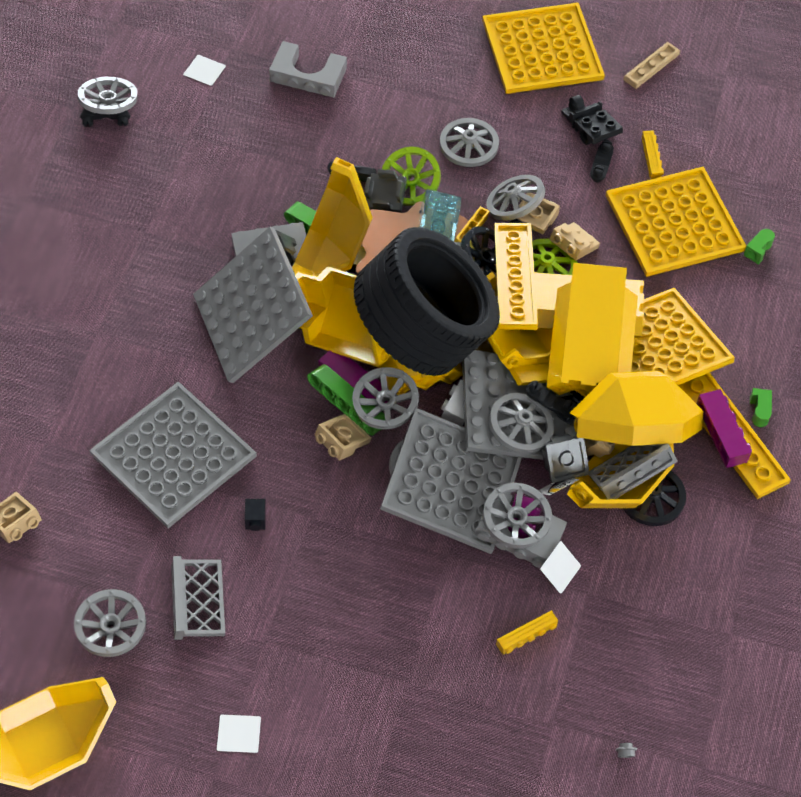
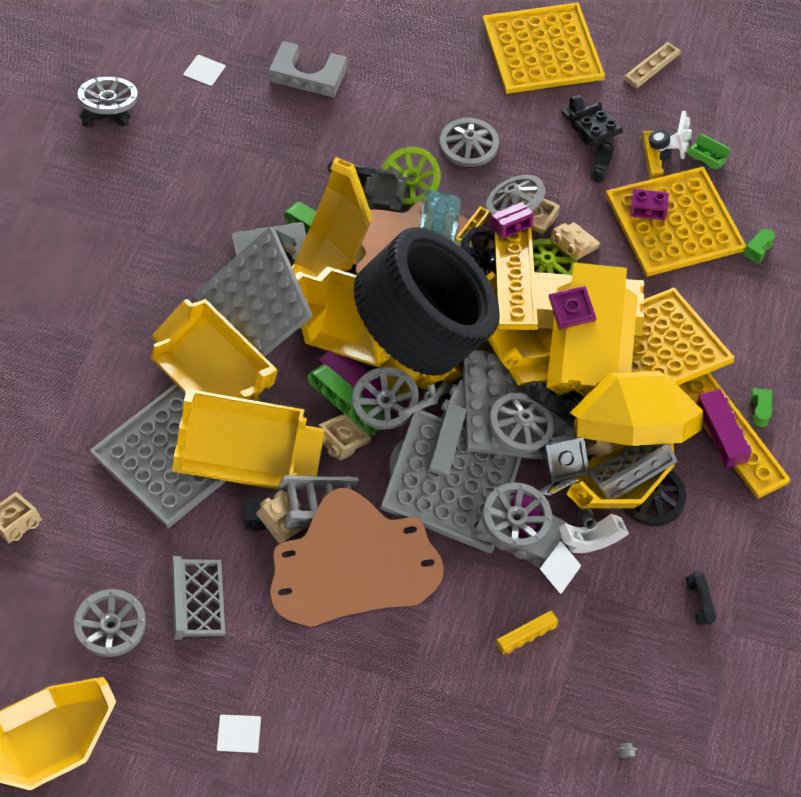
none -> yellow panel [151,299,278,401]
none -> yellow panel [172,389,325,491]
none -> tan plate [256,490,307,544]
none -> nougat piece [270,488,443,627]
none -> light grey fence [278,475,359,528]
none -> light grey piece [398,381,451,420]
none -> light grey tile [428,402,467,478]
none -> magenta brick [490,202,534,239]
none -> magenta tile [548,286,596,329]
none -> white arch [559,514,629,553]
none -> dark grey pin [574,502,596,529]
none -> magenta brick [629,189,669,221]
none -> plate [649,111,692,160]
none -> black piece [685,571,717,625]
none -> bright green bracket [687,133,731,169]

